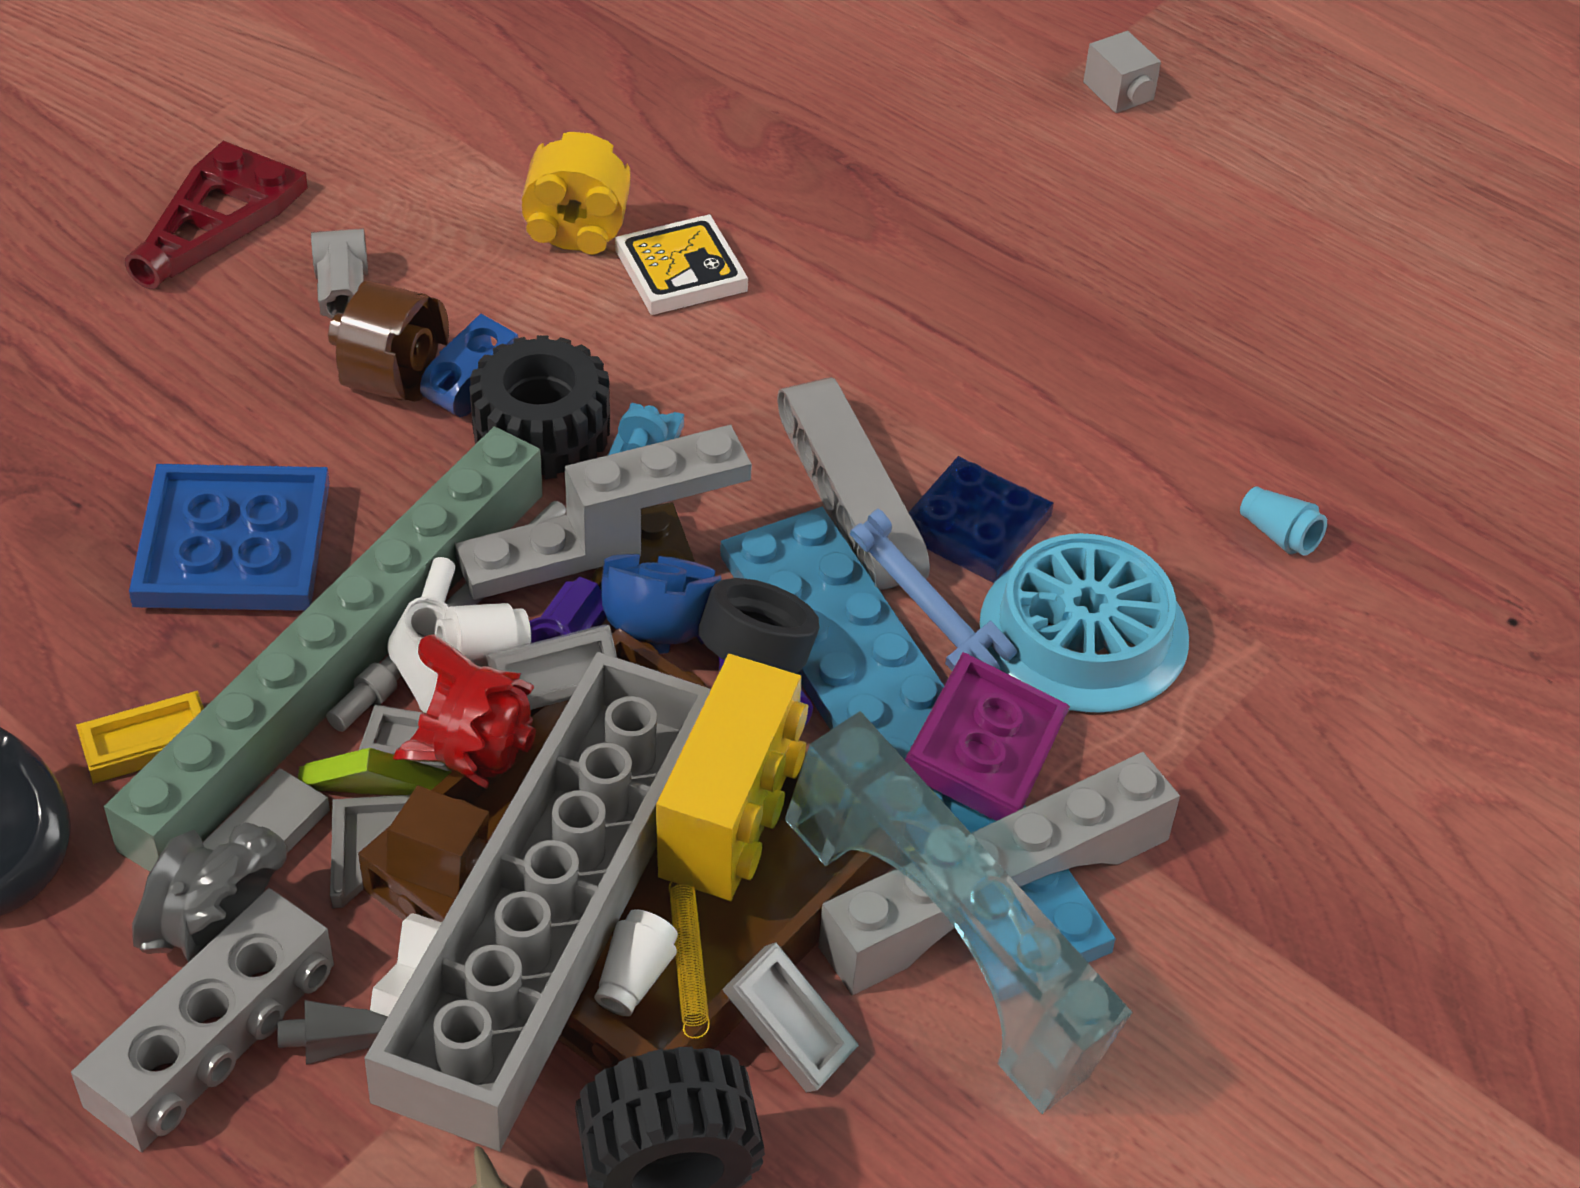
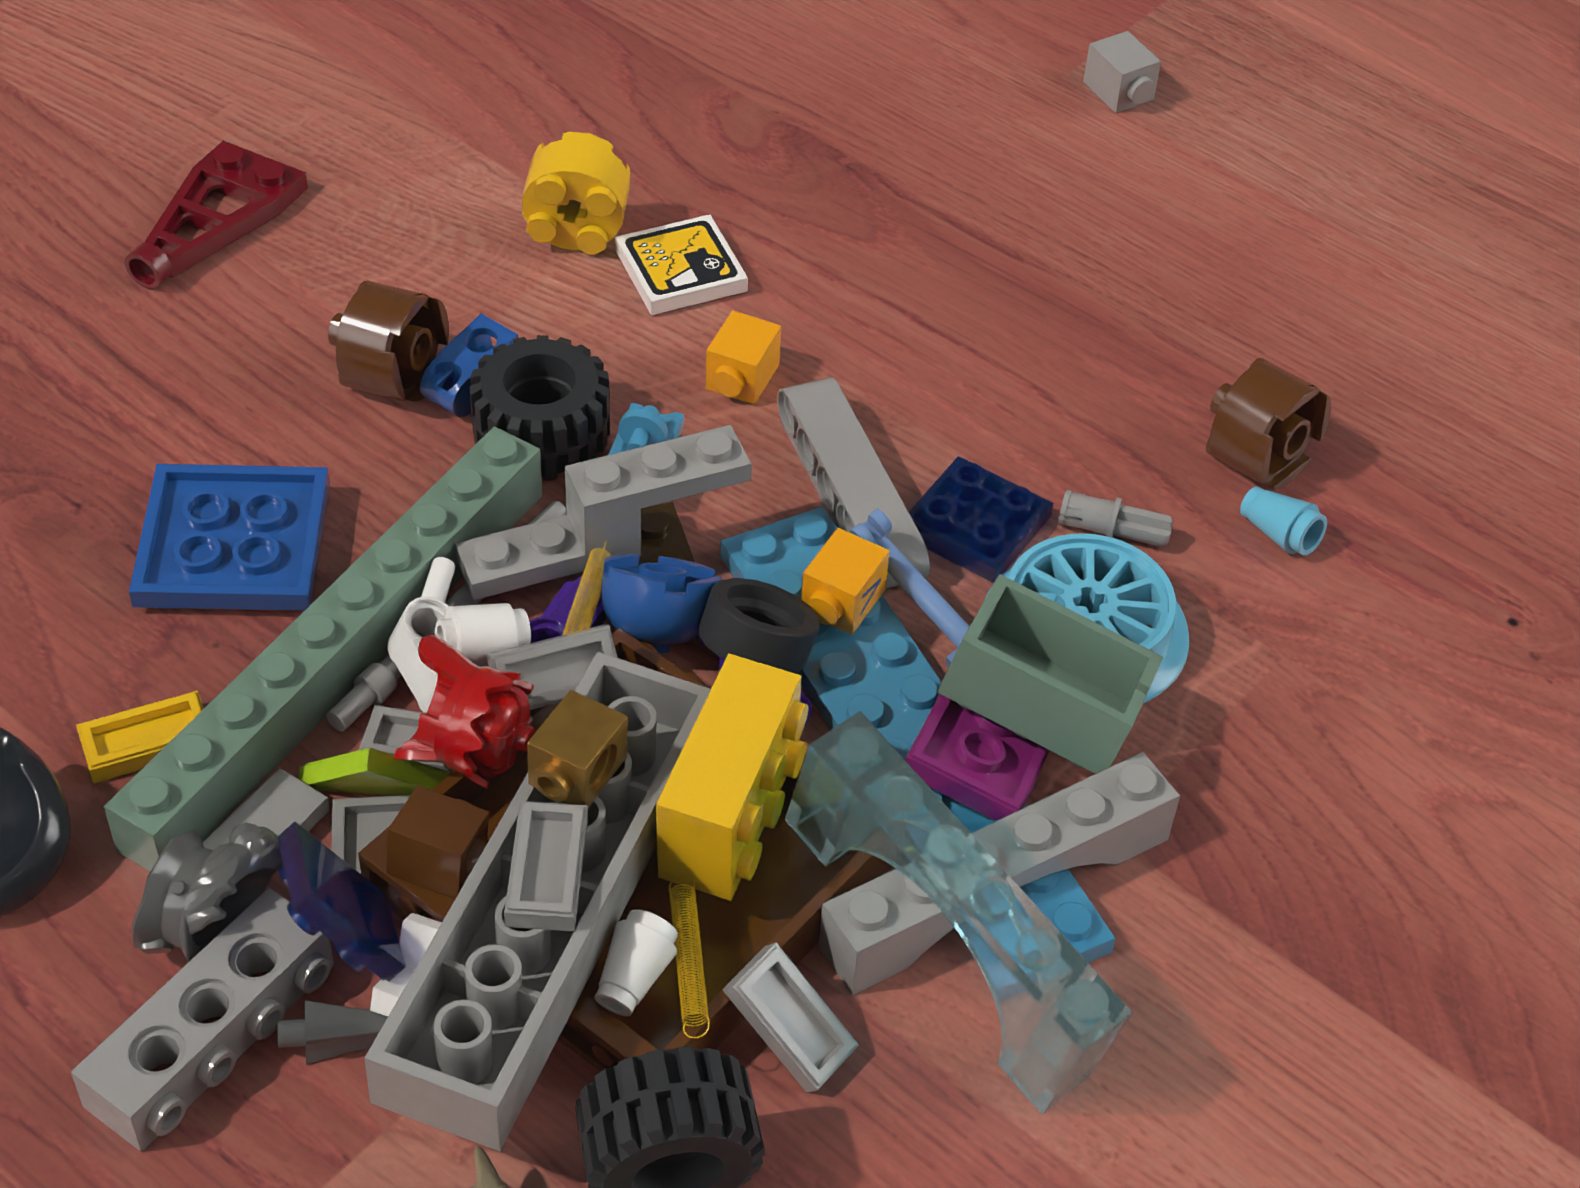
light grey piece [311,228,368,319] -> none
none -> clear blue tile [278,821,406,982]
none -> light grey tile [504,801,588,932]
none -> pearl gold brick [527,689,628,808]
none -> yellow piece [562,541,611,635]
none -> light orange brick [705,310,781,405]
none -> light orange brick [801,528,890,635]
none -> sand green piece [937,574,1164,774]
none -> light grey axle [1058,490,1173,547]
none -> reddish brown brick [1206,358,1331,488]

